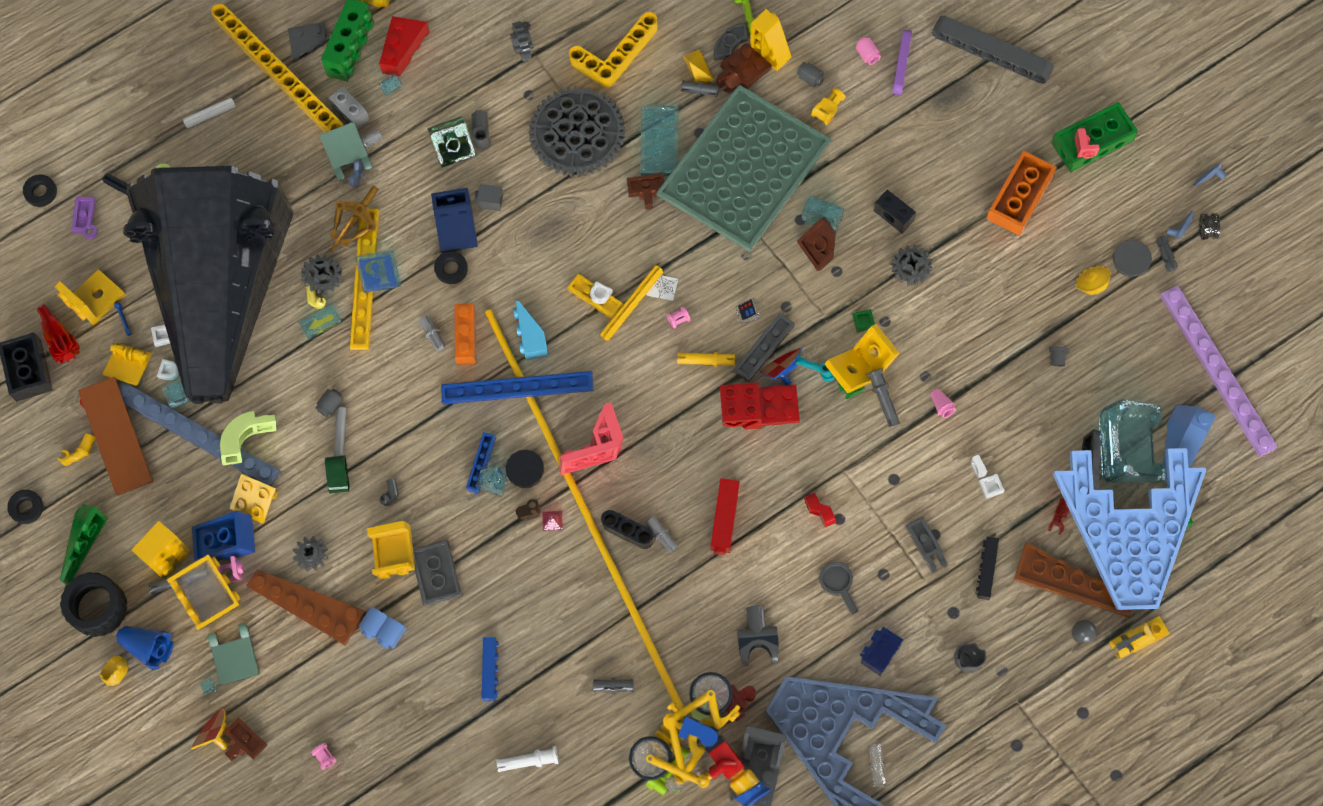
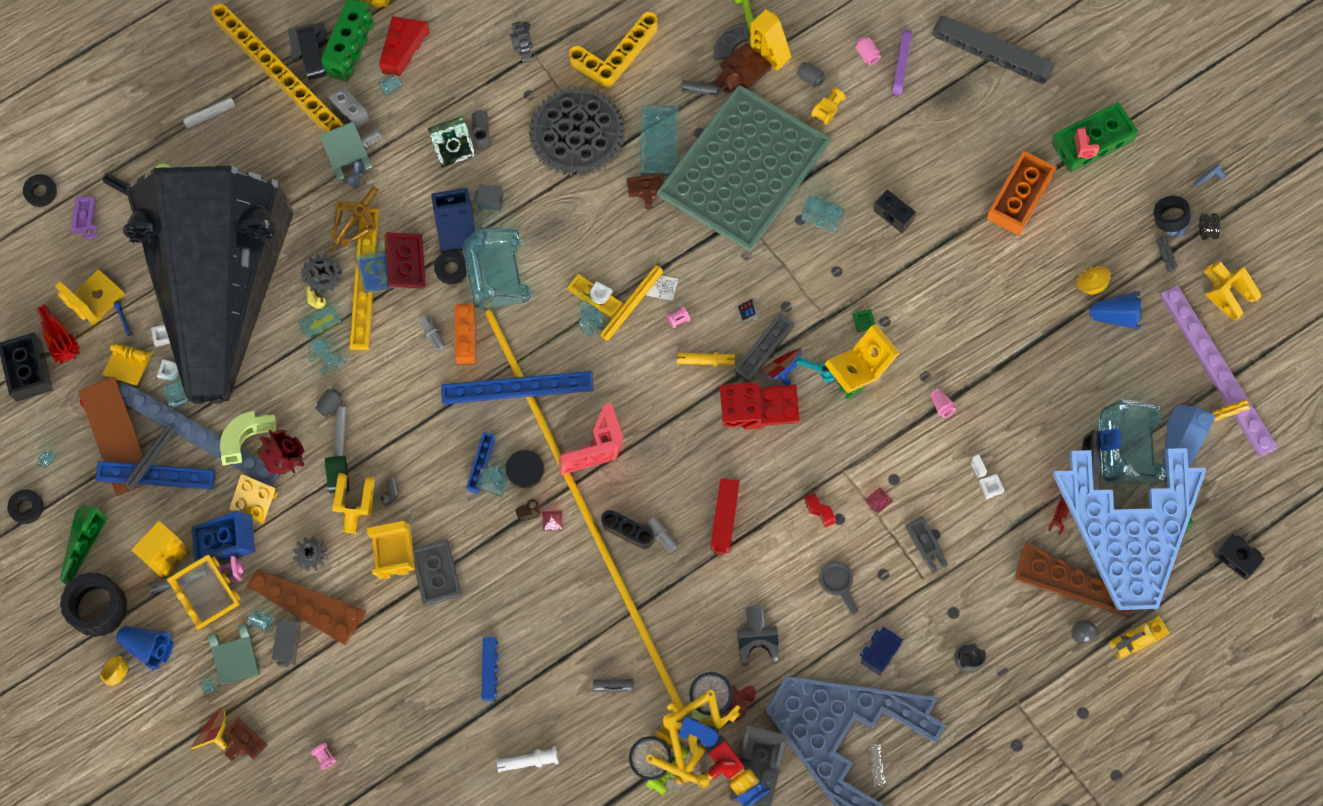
yellow piece [57,433,96,466] -> none
medium blue brick [359,607,406,649] -> none
medium azure slope [513,301,548,360] -> none
yellow slope [683,49,714,84] -> none
copper plate [797,218,836,271] -> none
dark grey pin [866,368,900,427] -> none
dark grey gear [891,245,933,286] -> none
black piece [975,536,999,600] -> none
dark grey piece [1049,346,1069,367] -> none
dark grey tile [1113,240,1152,277] -> none
none -> clear light blue plate [38,450,56,468]
none -> blue tile [96,461,215,490]
none -> dark grey axle [125,426,175,489]
none -> clear light blue bush [247,609,273,633]
none -> dark red brick [257,429,304,474]
none -> dark grey brick [272,620,301,667]
none -> black beam [296,25,326,80]
none -> clear light blue piece [307,338,345,375]
none -> yellow piece [332,473,375,534]
none -> dark red plate [384,232,426,289]
none -> clear light blue windscreen [463,227,531,309]
none -> clear light blue piece [579,302,606,336]
none -> clear pink slope [865,487,893,514]
none -> blue cone [1089,291,1141,329]
none -> blue tile [1100,428,1121,451]
none -> black tyre [1153,196,1191,232]
none -> yellow piece [1203,261,1261,320]
none -> yellow axle [1211,399,1250,421]
none -> black brick [1214,533,1265,580]

